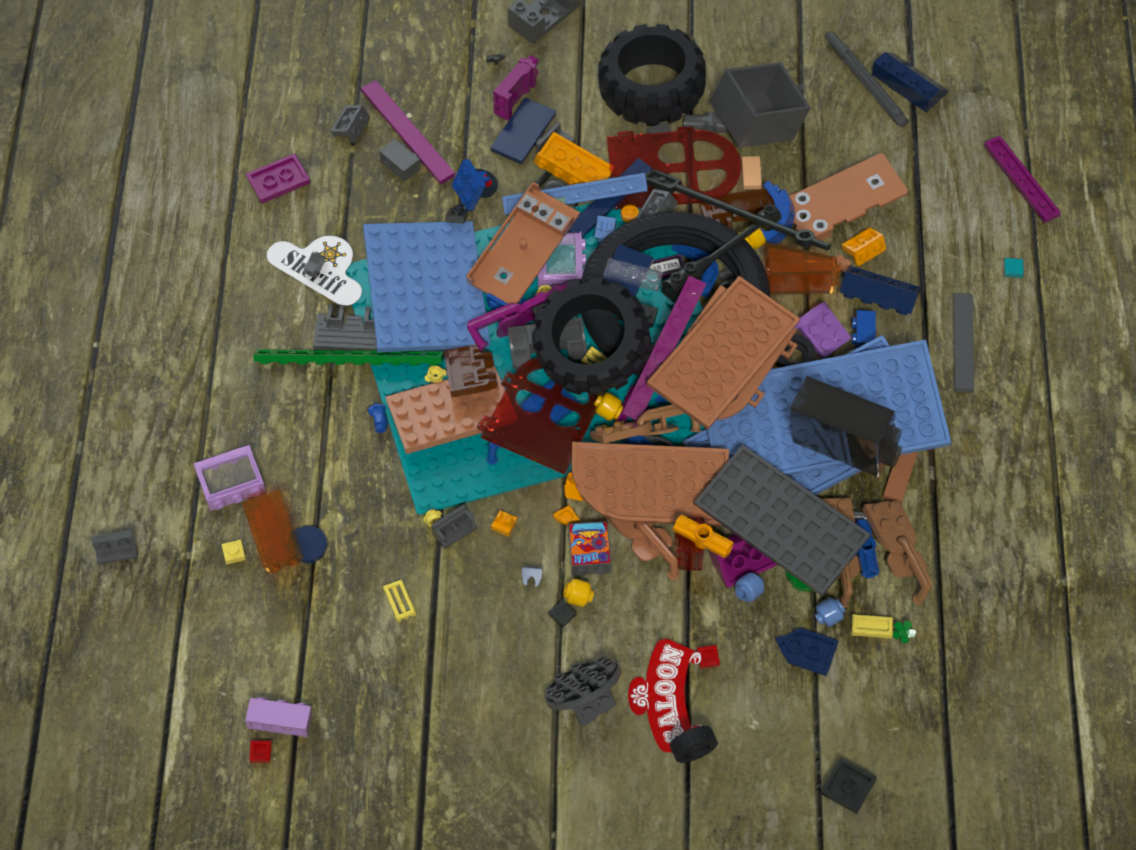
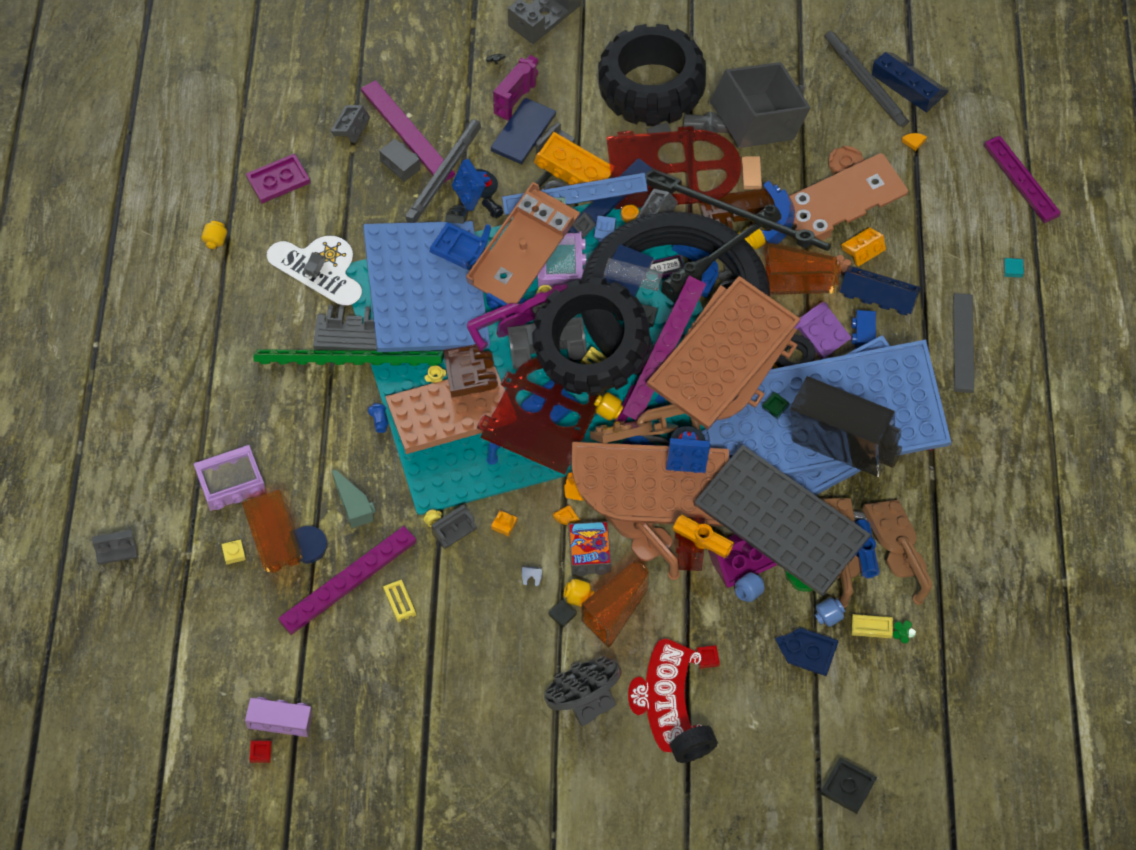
nougat tile [883,452,917,504] -> none
none -> yellow head [201,221,227,249]
none -> magenta plate [278,526,416,635]
none -> sand green slope [332,470,376,528]
none -> dark grey piece [405,119,481,223]
none -> blue piece [429,222,491,270]
none -> black pin [482,196,503,219]
none -> dark grey slope [573,212,596,238]
none -> clear orange slope [581,560,649,648]
none -> blue plate [666,426,710,473]
none -> dark green tile [762,392,790,419]
none -> nougat tile [828,146,864,174]
none -> light orange tile [901,133,927,151]

